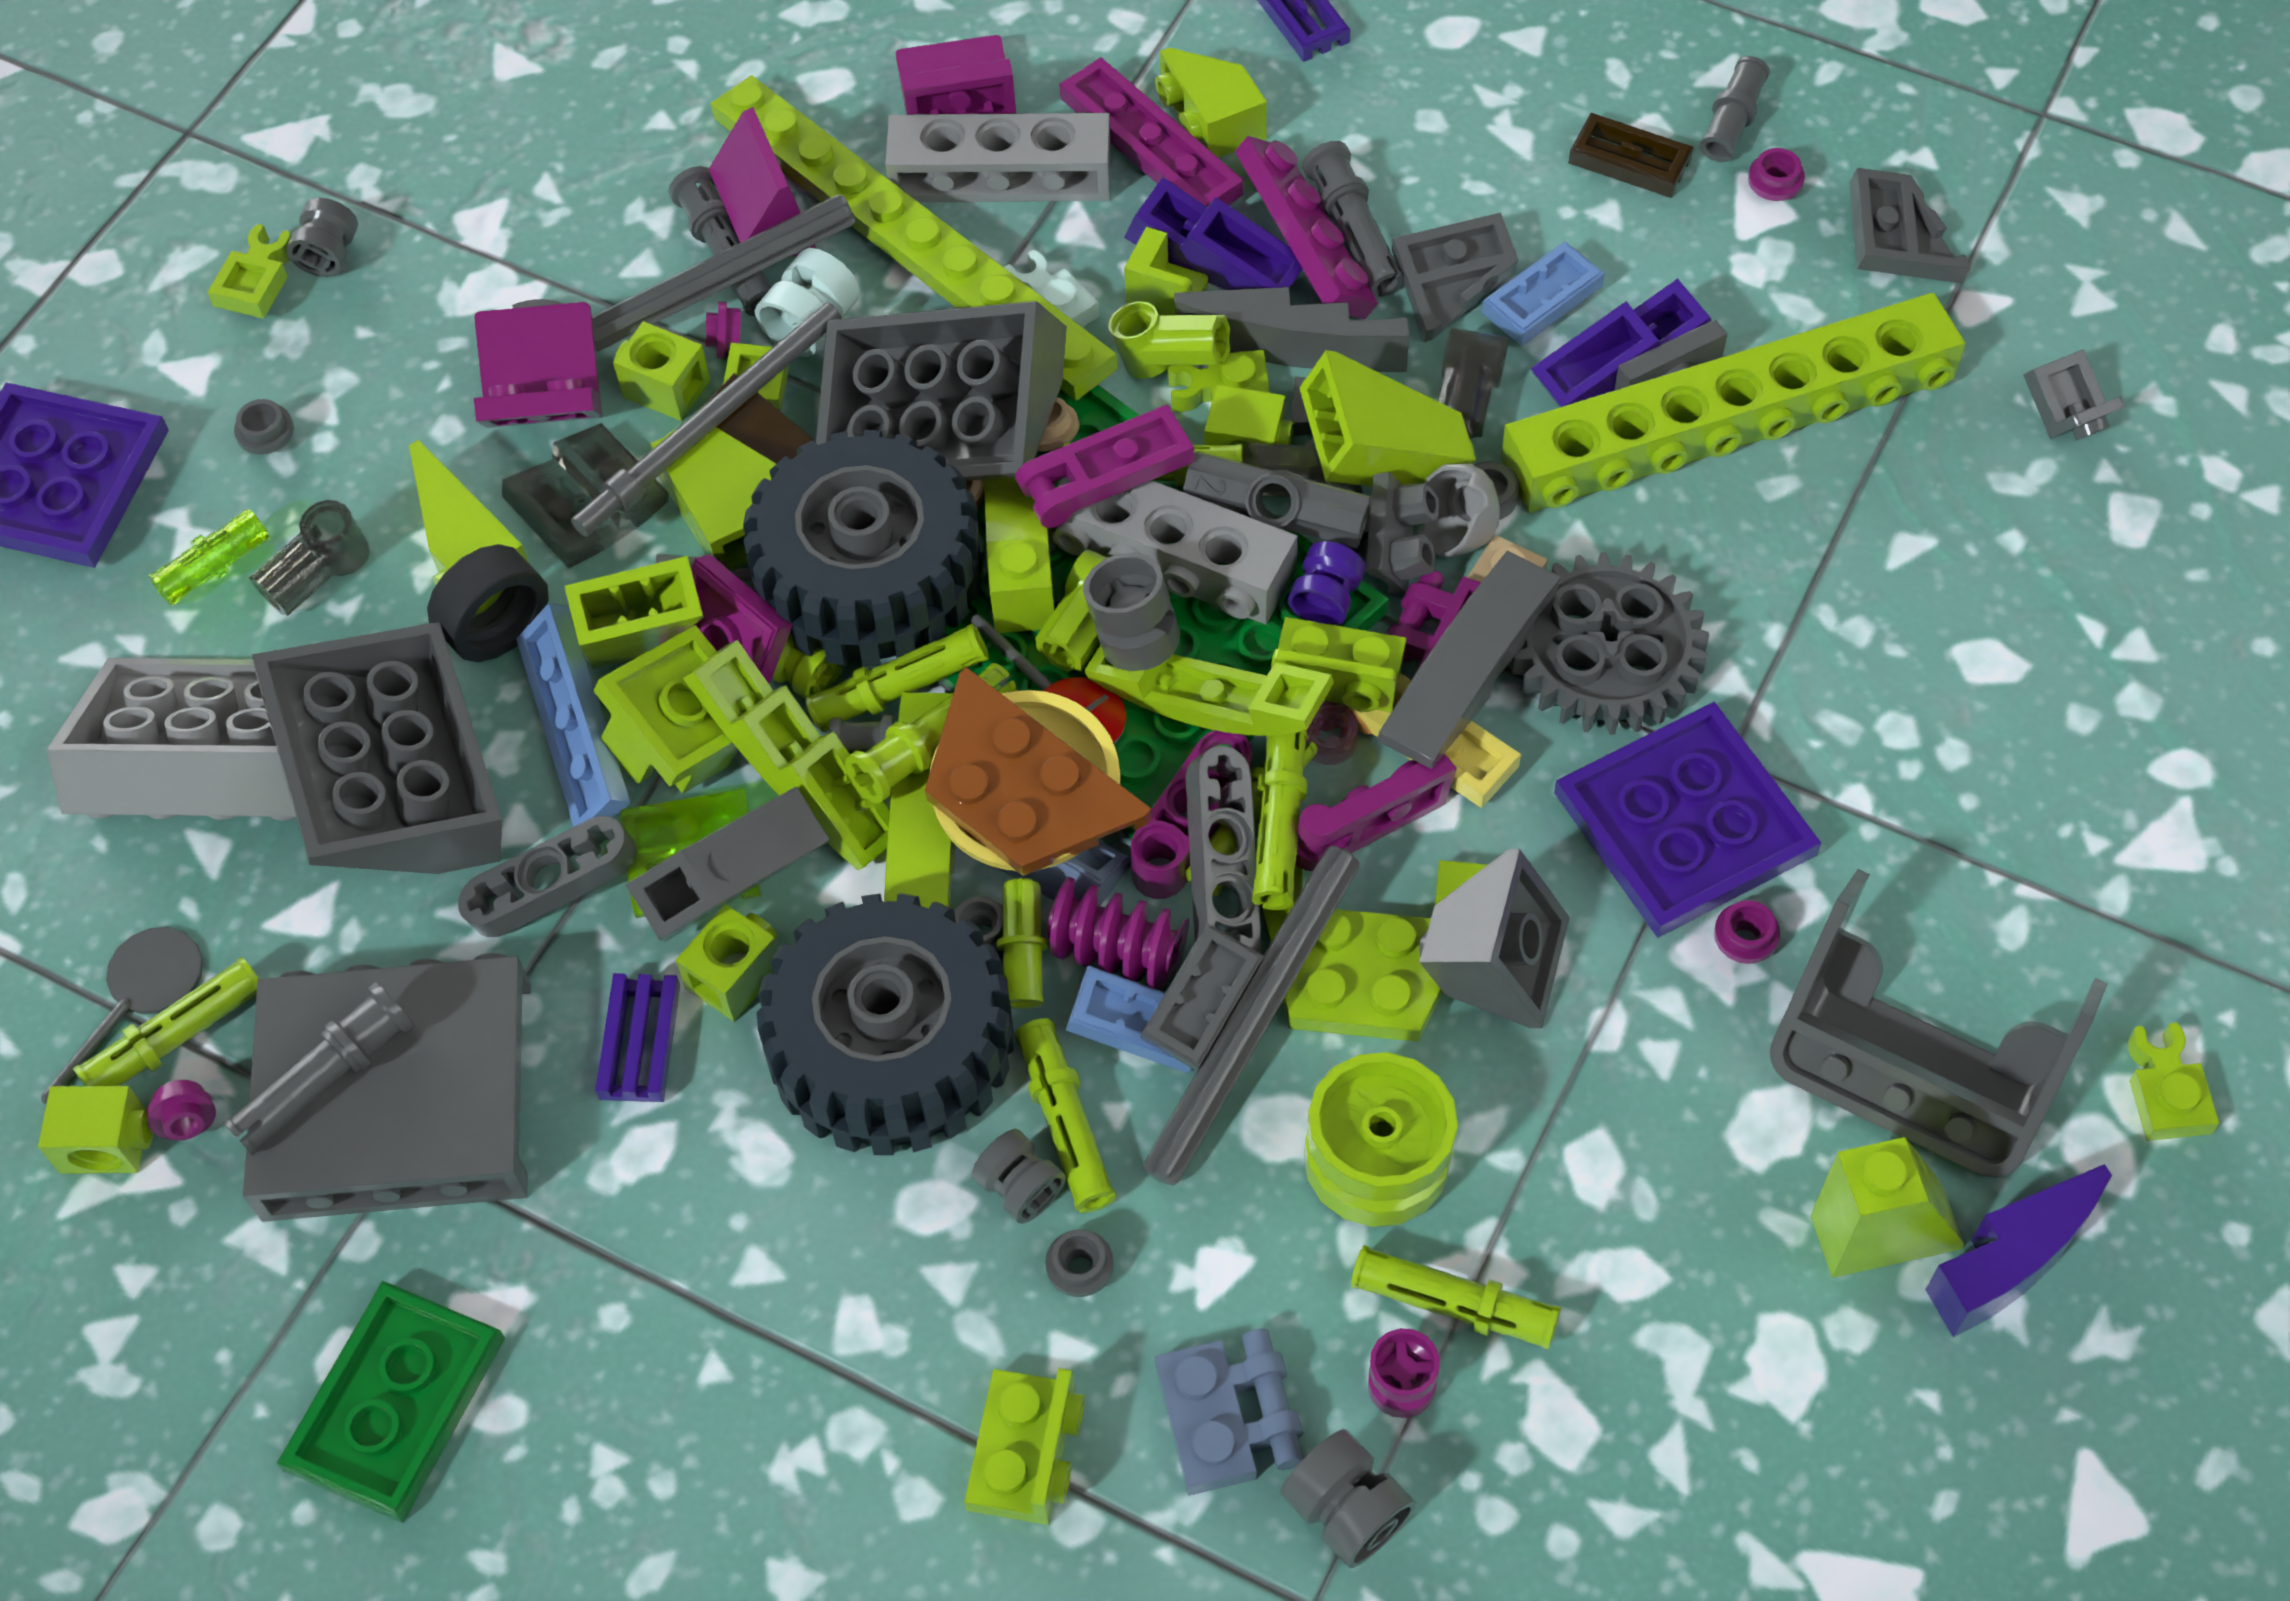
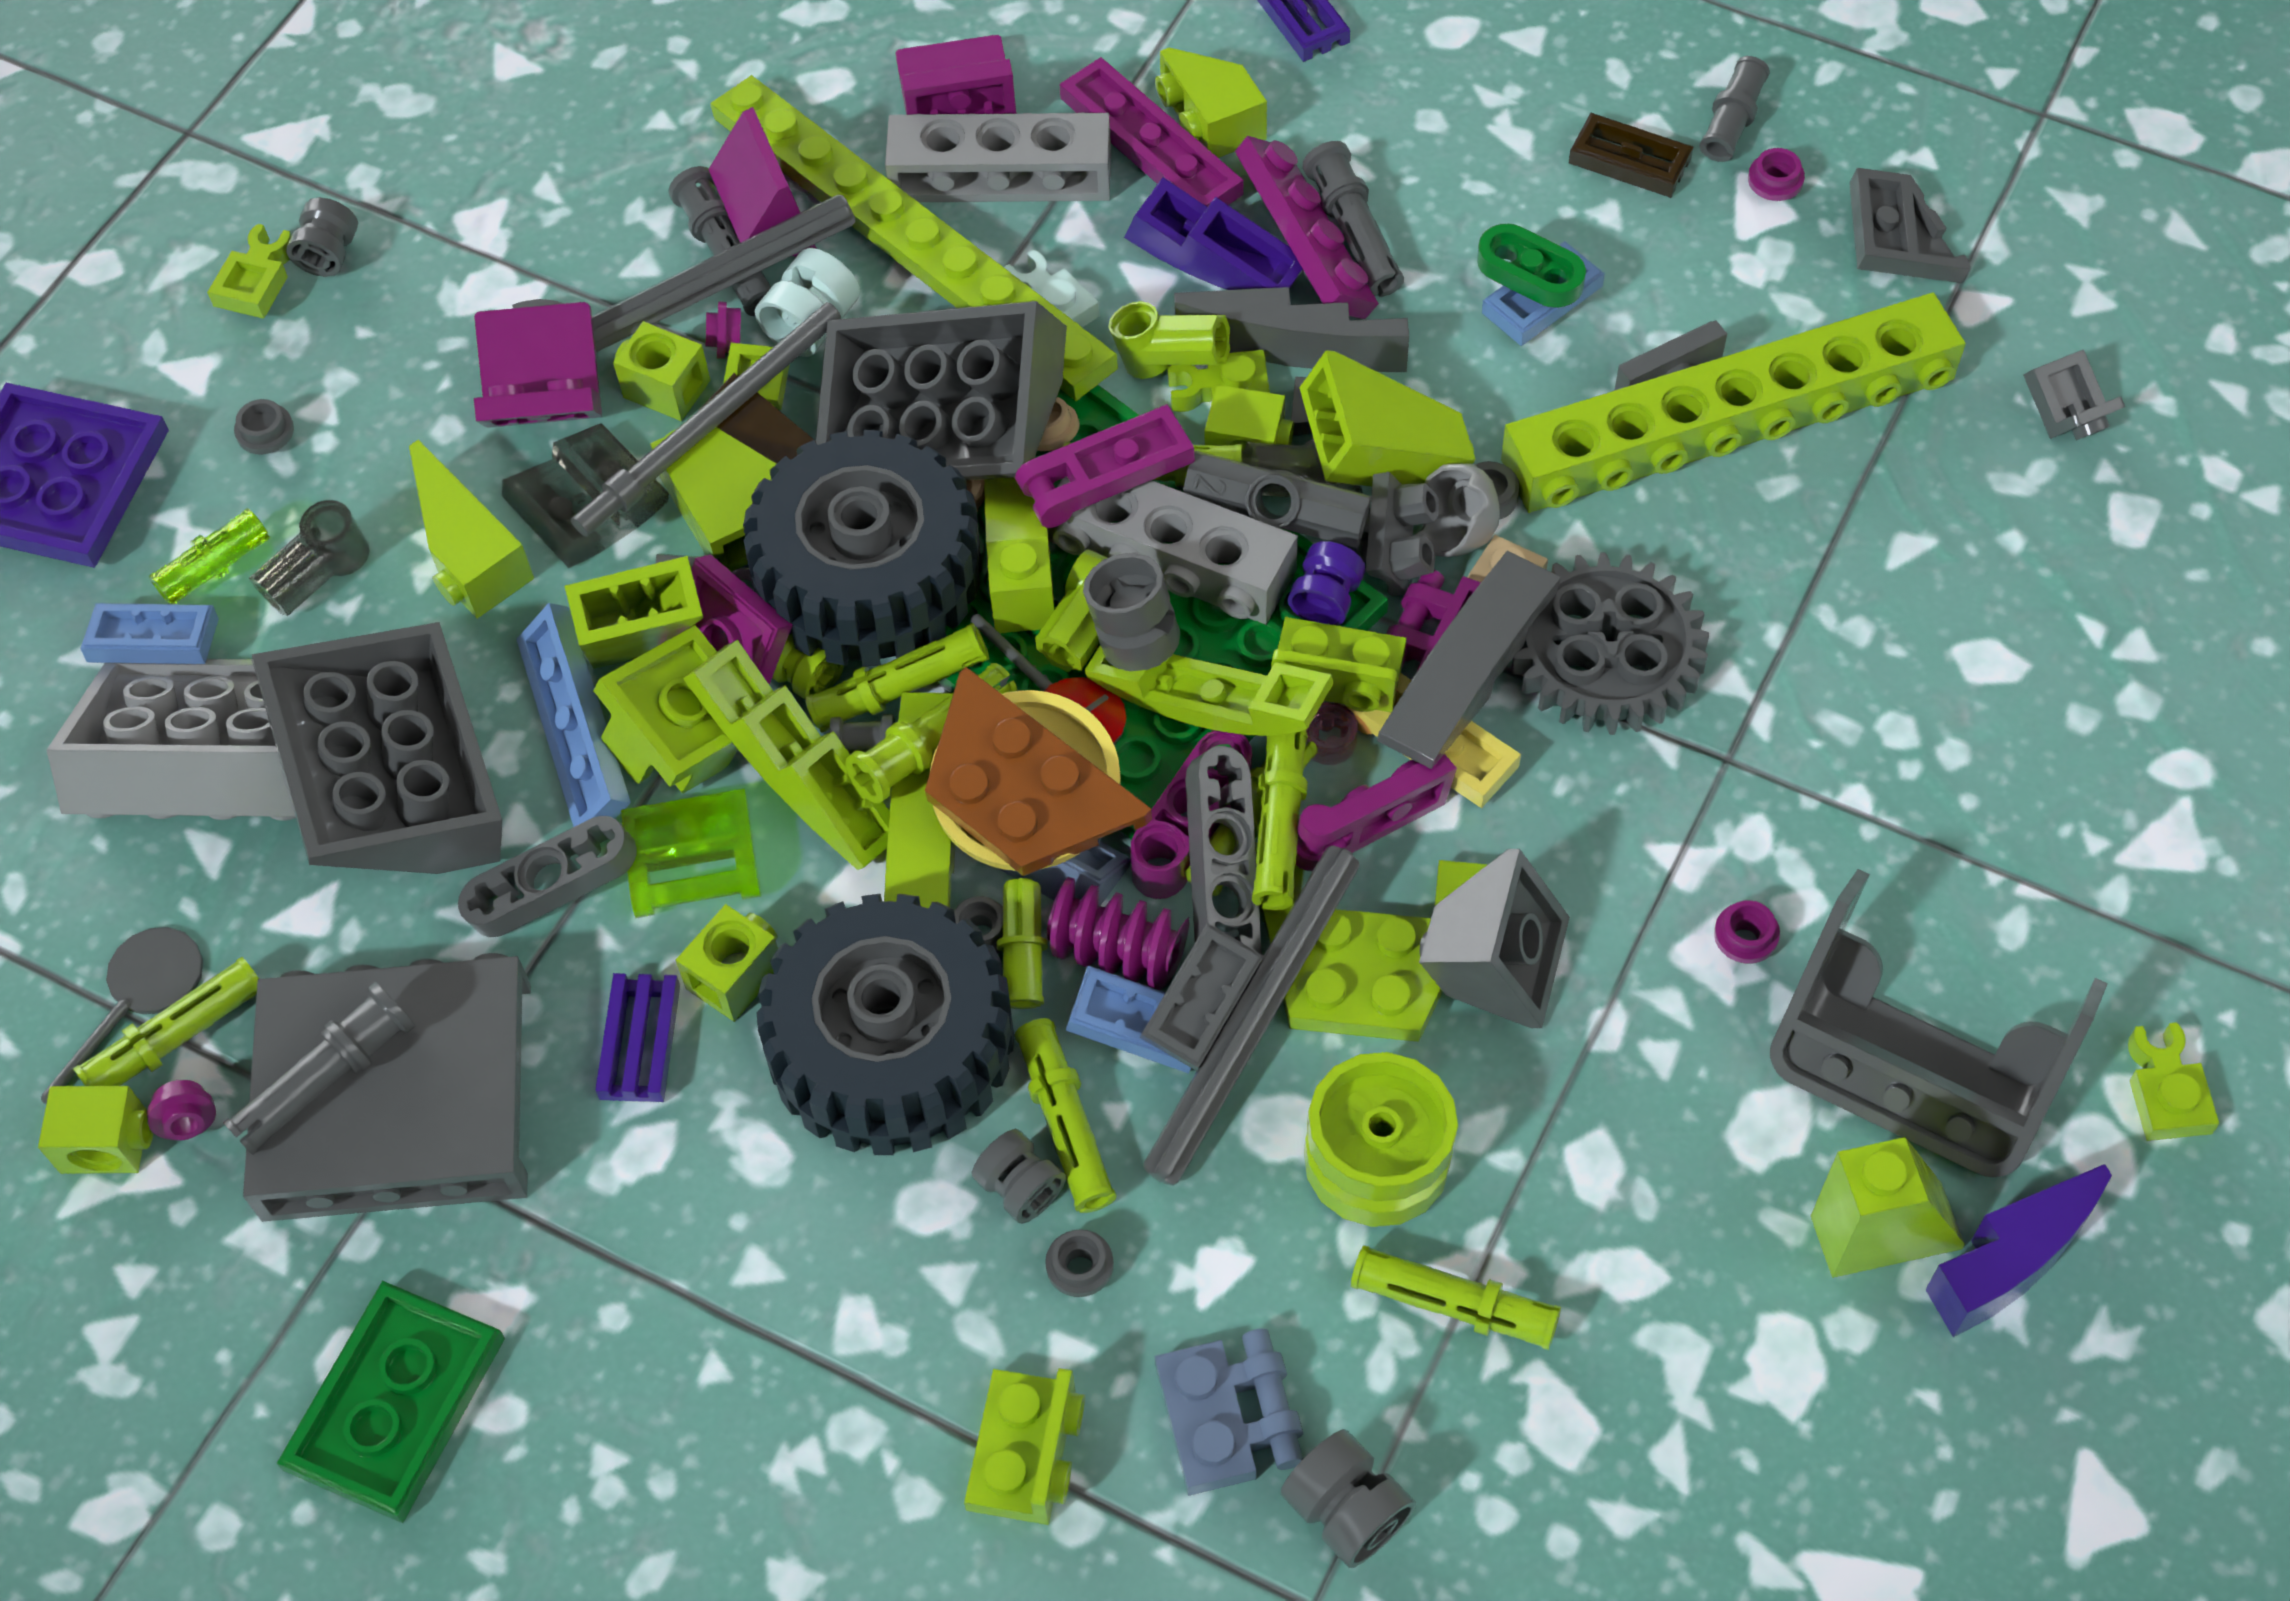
black tyre [427,544,549,662] -> none
dark grey slope [625,786,830,941] -> none
lime panel [1124,227,1208,315] -> none
magenta wheel [1368,1328,1440,1418] -> none
dark grey wing [1391,212,1518,342] -> none
clear smoke piece [1438,327,1509,439] -> none
dark purple slope [1531,278,1712,407] -> none
dark purple plate [1554,701,1822,938] -> none
none -> medium blue plate [80,603,219,664]
none -> green plate [1477,224,1586,308]

